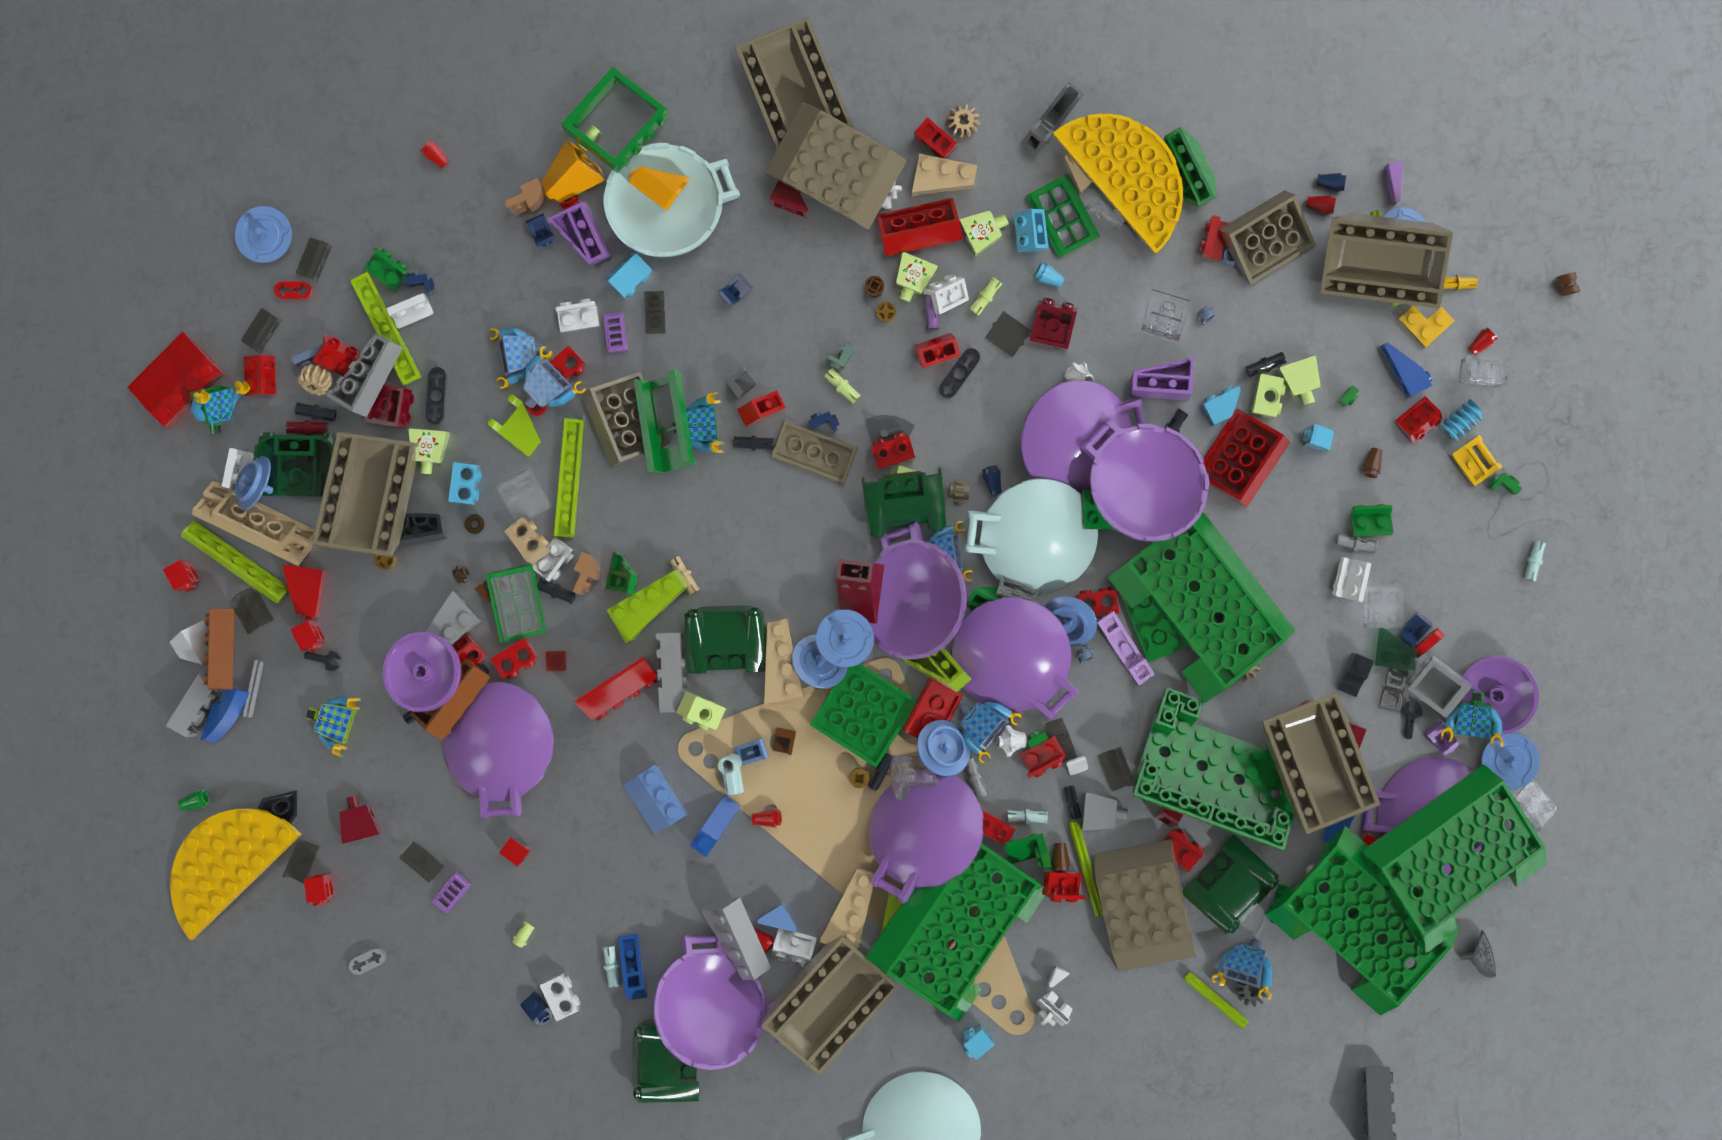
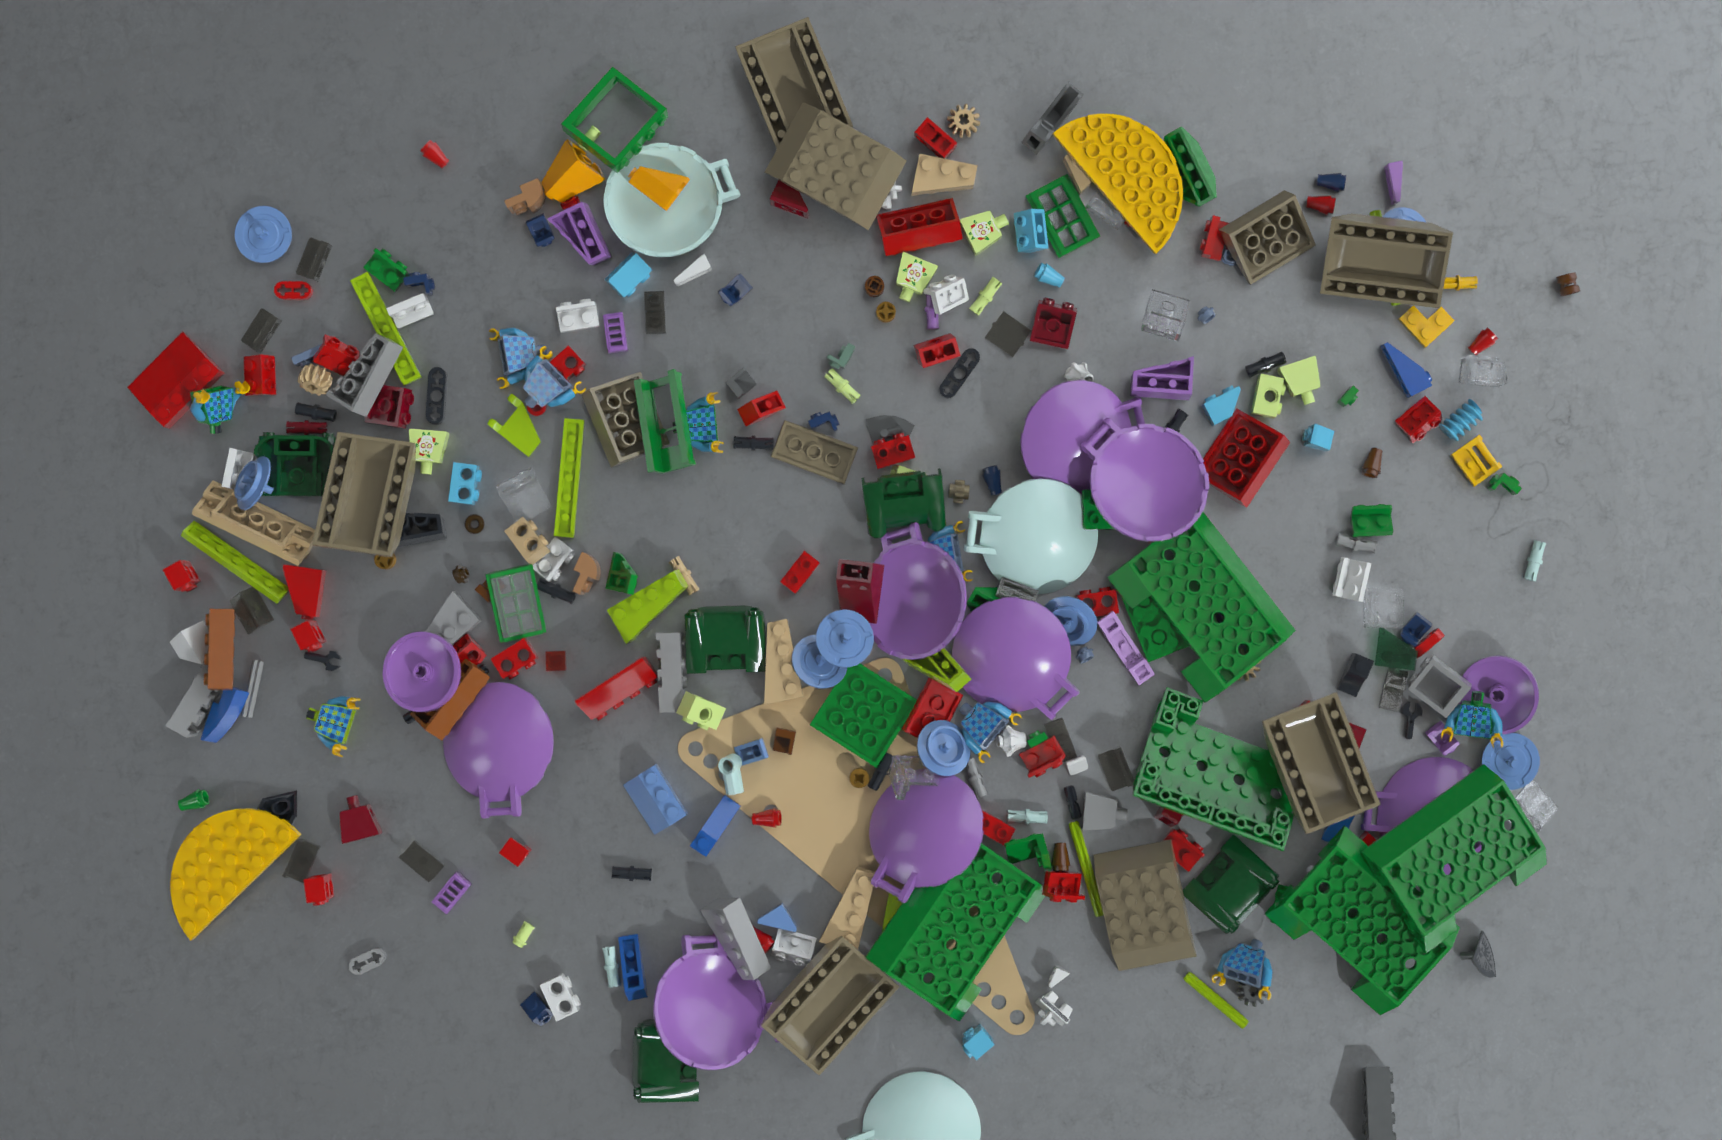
none -> black pin [611,866,652,881]
none -> white slope [674,254,712,287]
none -> red brick [780,551,820,594]

